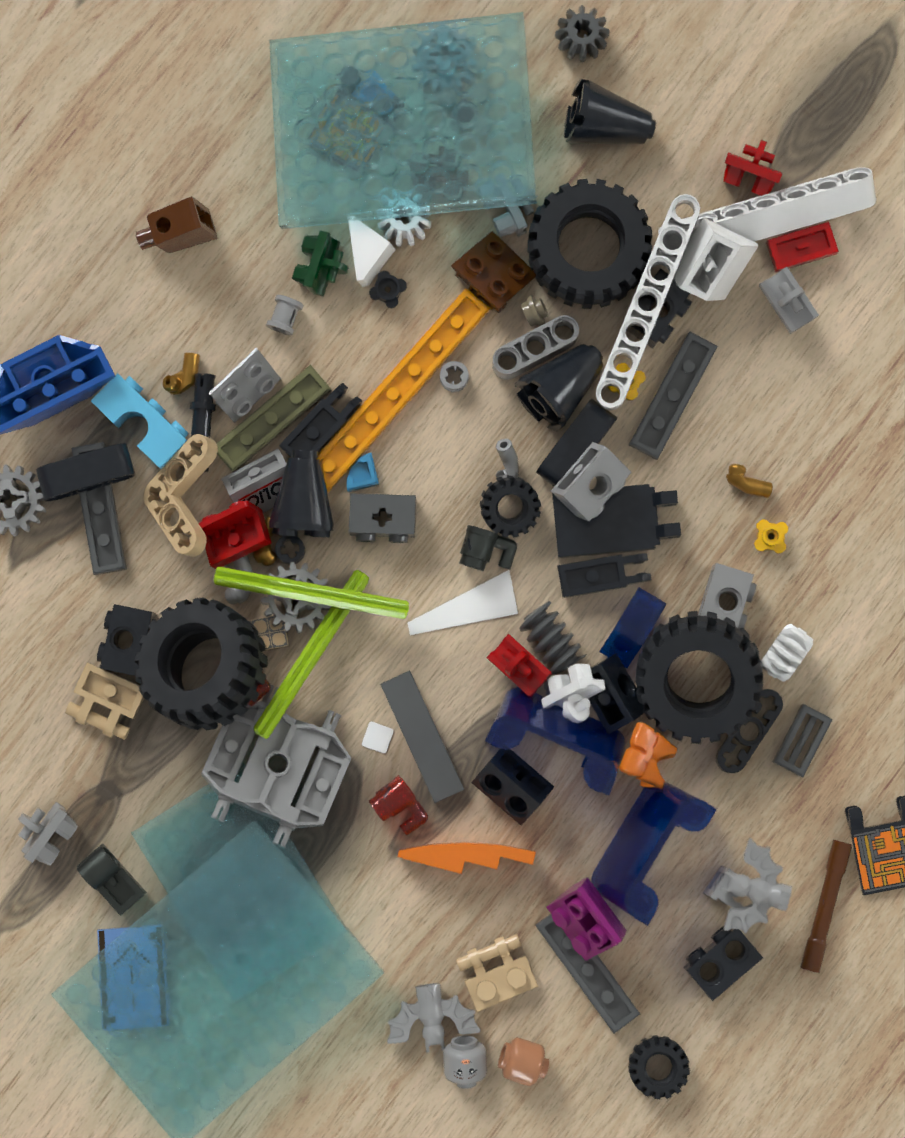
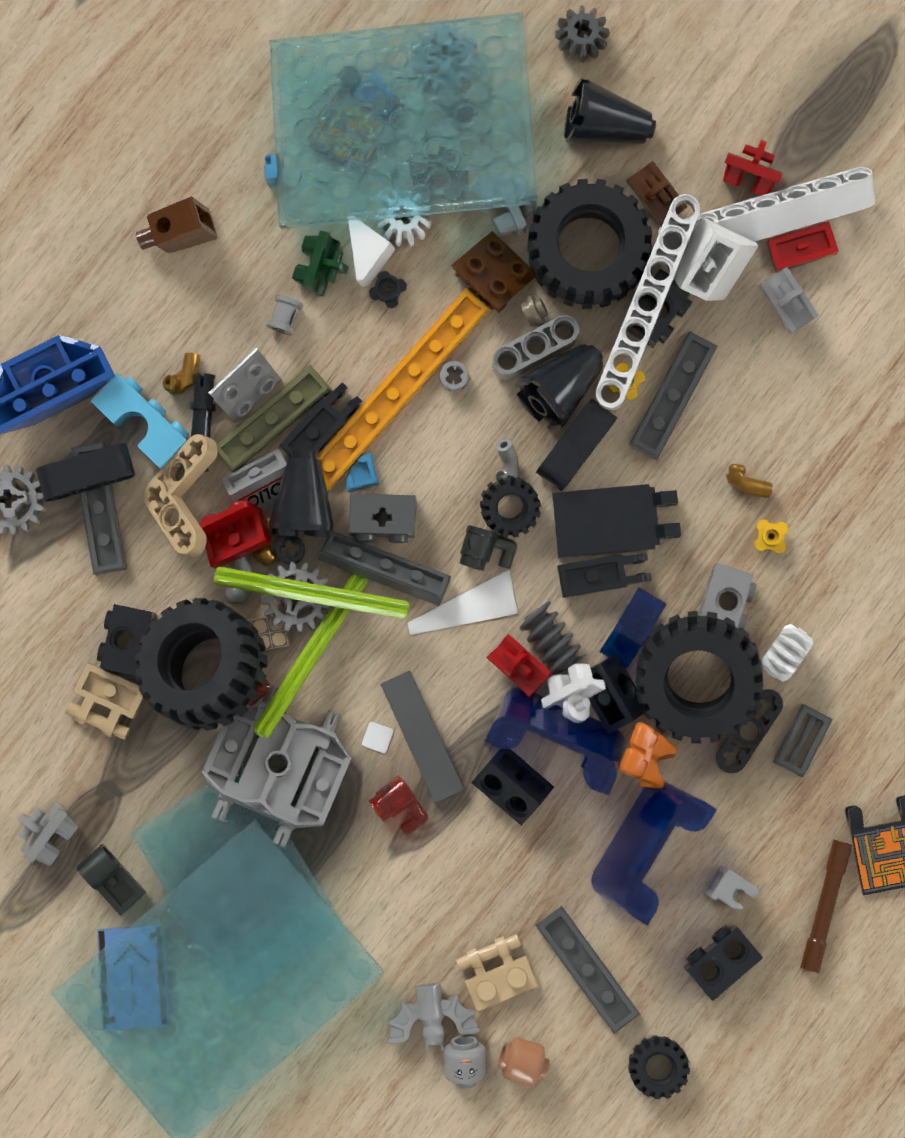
orange slope [398,842,536,874] -> none
magenta slope [546,877,627,961] -> none
light grey brick [551,442,631,521] -> none
light grey animal [720,838,792,933] -> none
none -> dark azure tile [264,154,280,187]
none -> dark grey tile [318,531,452,606]
none -> reddish brown hips [626,161,687,227]

